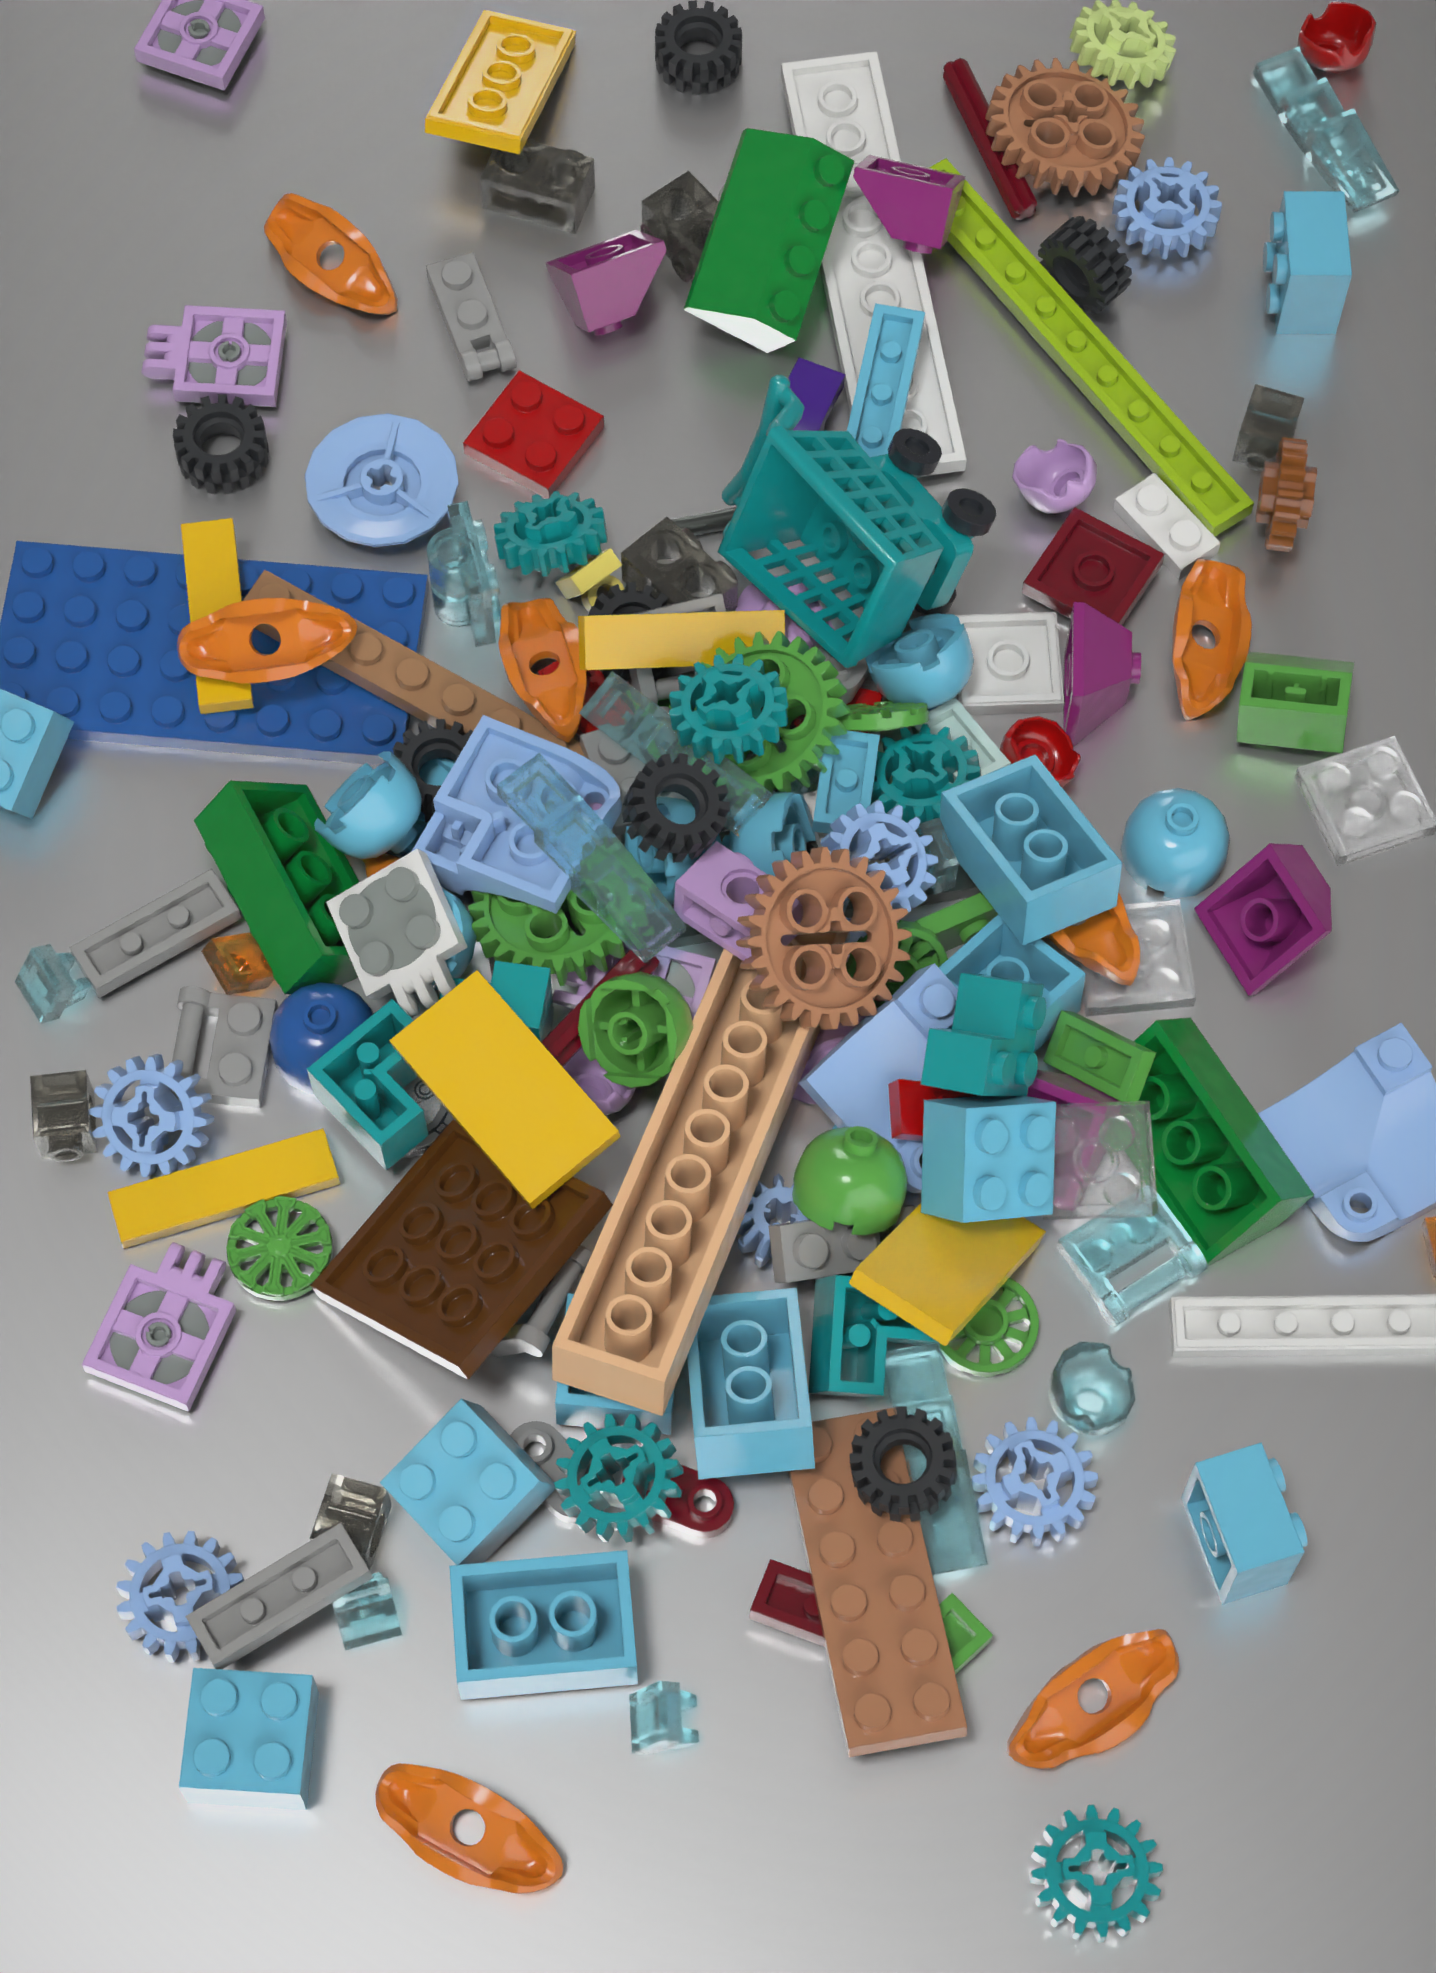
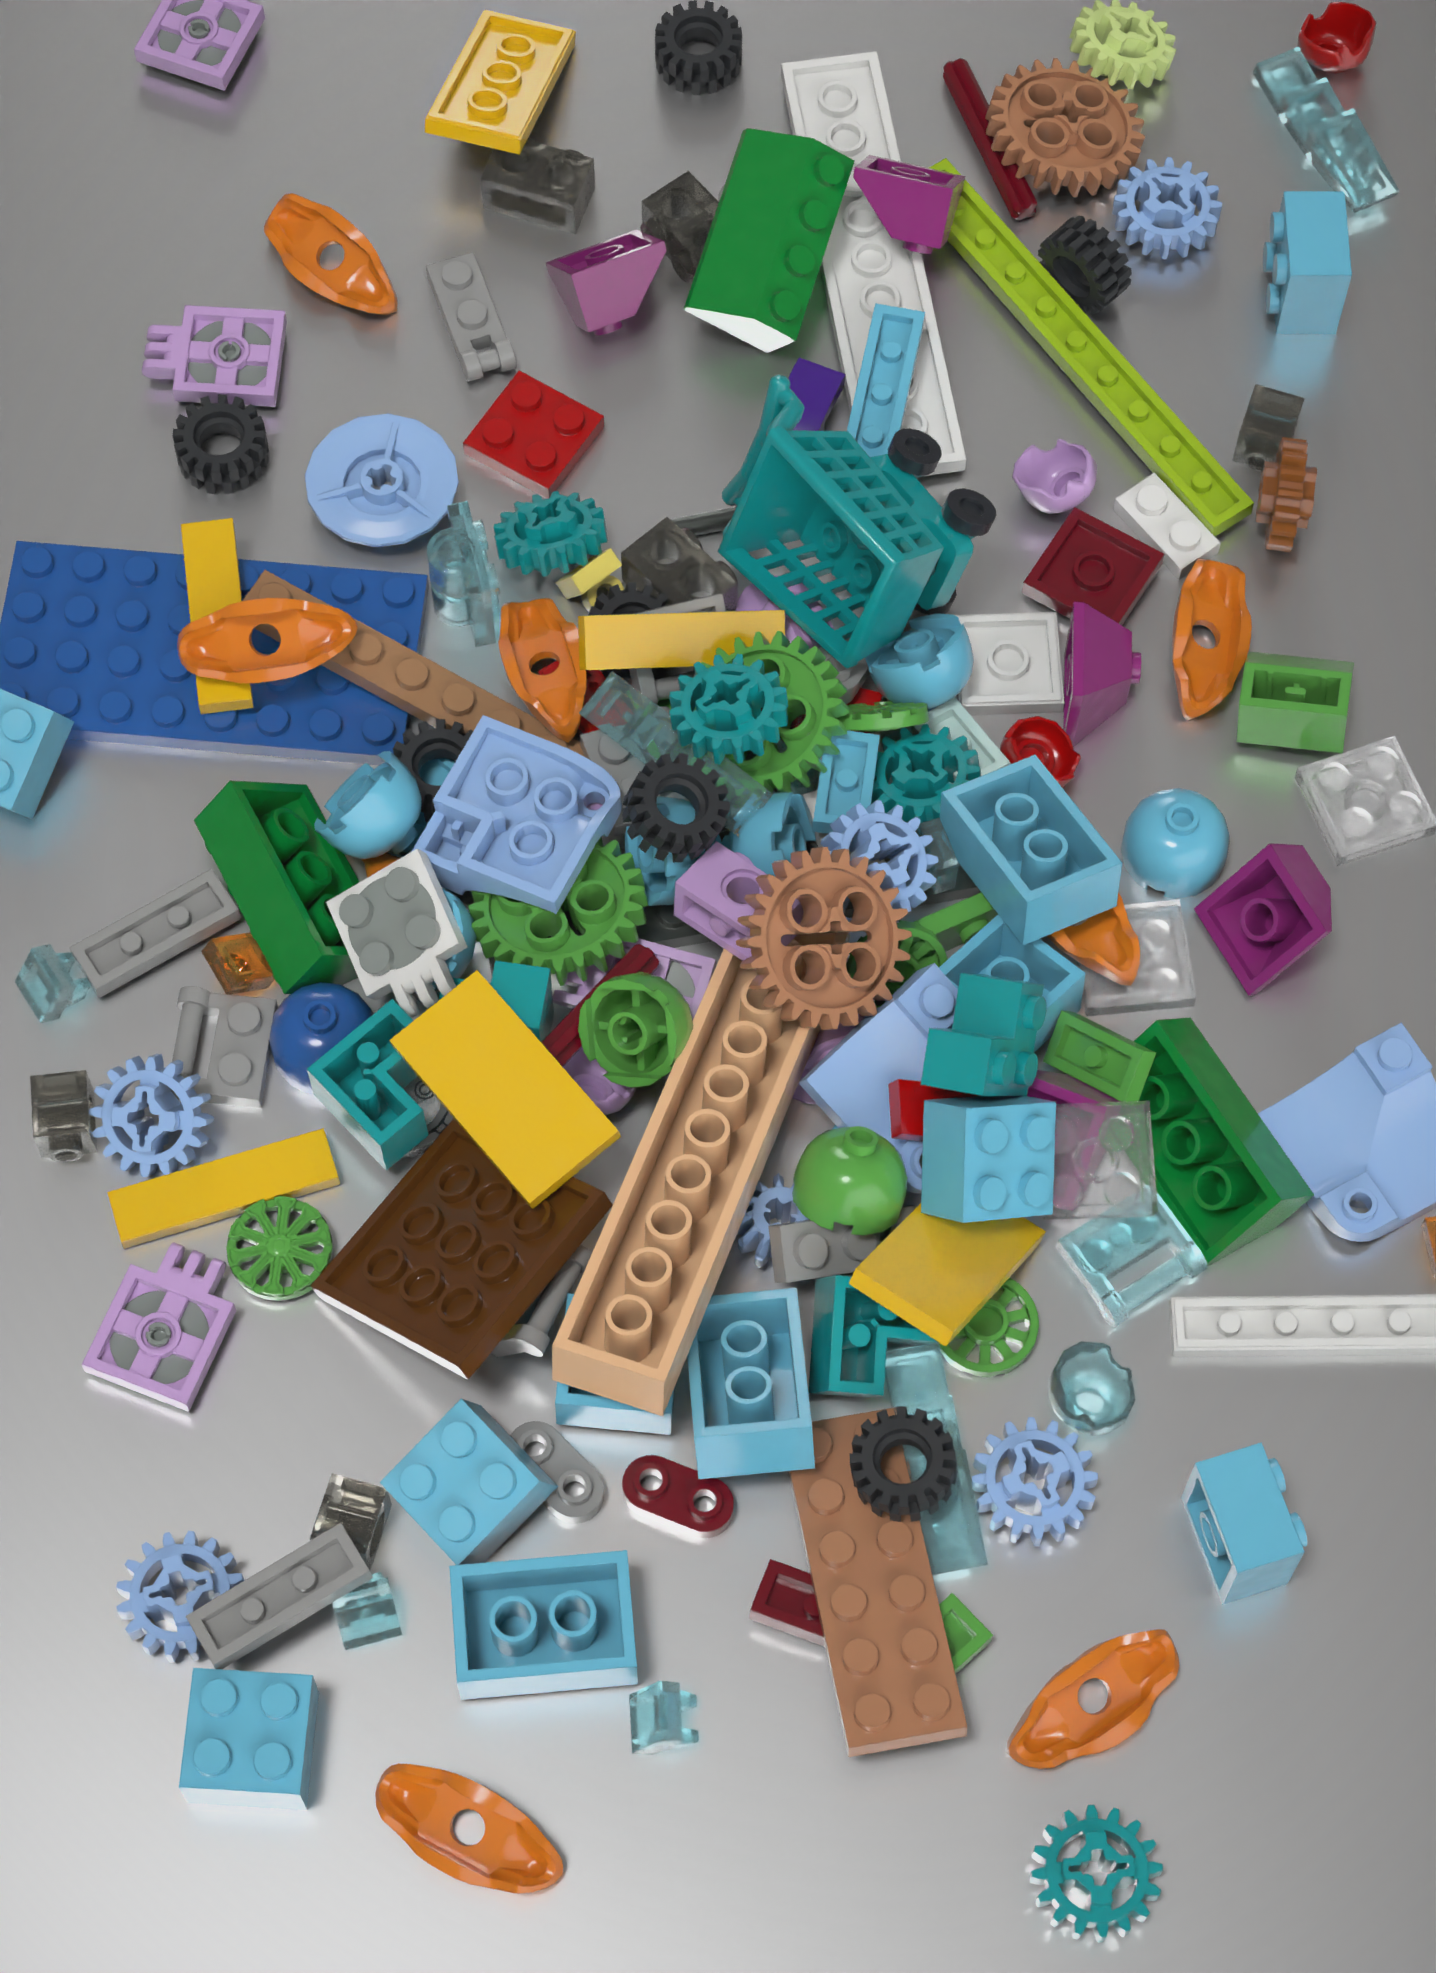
clear light blue slope [497,753,686,963] -> none
teal gear [554,1413,684,1543] -> none

